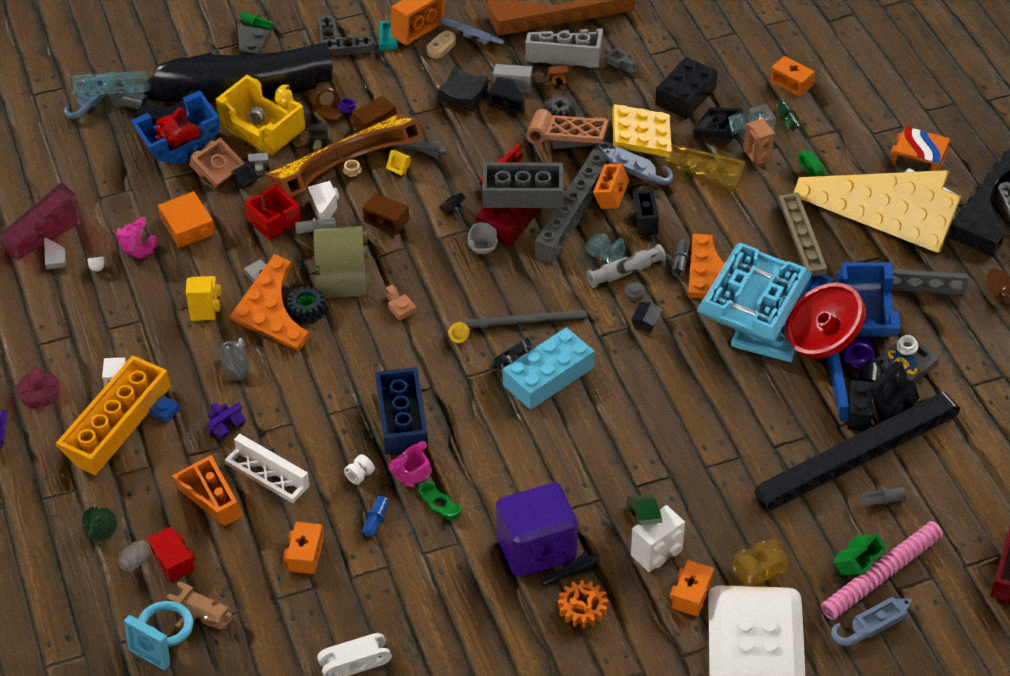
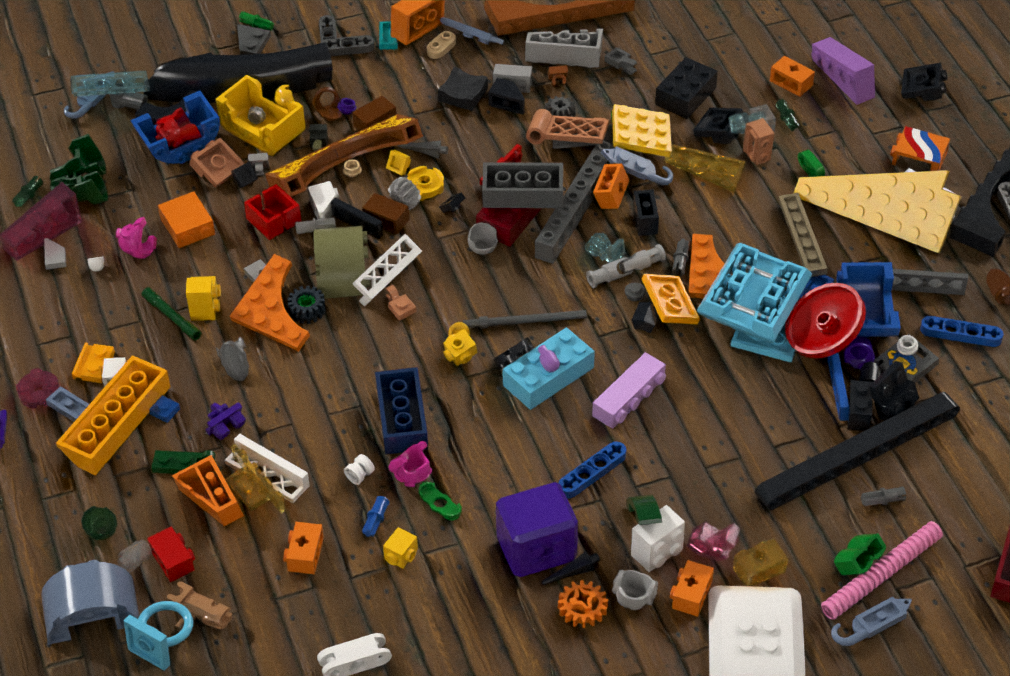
none -> clear green axle [12,176,43,207]
none -> sand blue cylinder [41,560,139,645]
none -> sand blue plate [46,386,89,422]
none -> dark green piece [50,134,109,205]
none -> light orange plate [72,343,115,383]
none -> dark green piece [141,287,202,341]
none -> dark green plate [151,450,216,474]
none -> clear yellow bracket [226,444,285,513]
none -> black tile [331,197,383,239]
none -> white fence [353,234,422,307]
none -> yellow brick [383,527,418,569]
none -> light grey gear [388,177,421,210]
none -> yellow plate [407,166,444,201]
none -> yellow brick [443,329,478,366]
none -> medium lavender cylinder [538,345,560,372]
none -> blue beam [559,441,626,499]
none -> lavender brick [592,352,666,429]
none -> light grey hair [612,570,658,610]
none -> light orange tile [642,274,700,324]
none -> clear pink brick [687,521,740,561]
none -> medium lavender wedge [811,37,875,105]
none -> black plate [901,63,948,101]
none -> blue beam [920,316,1004,347]

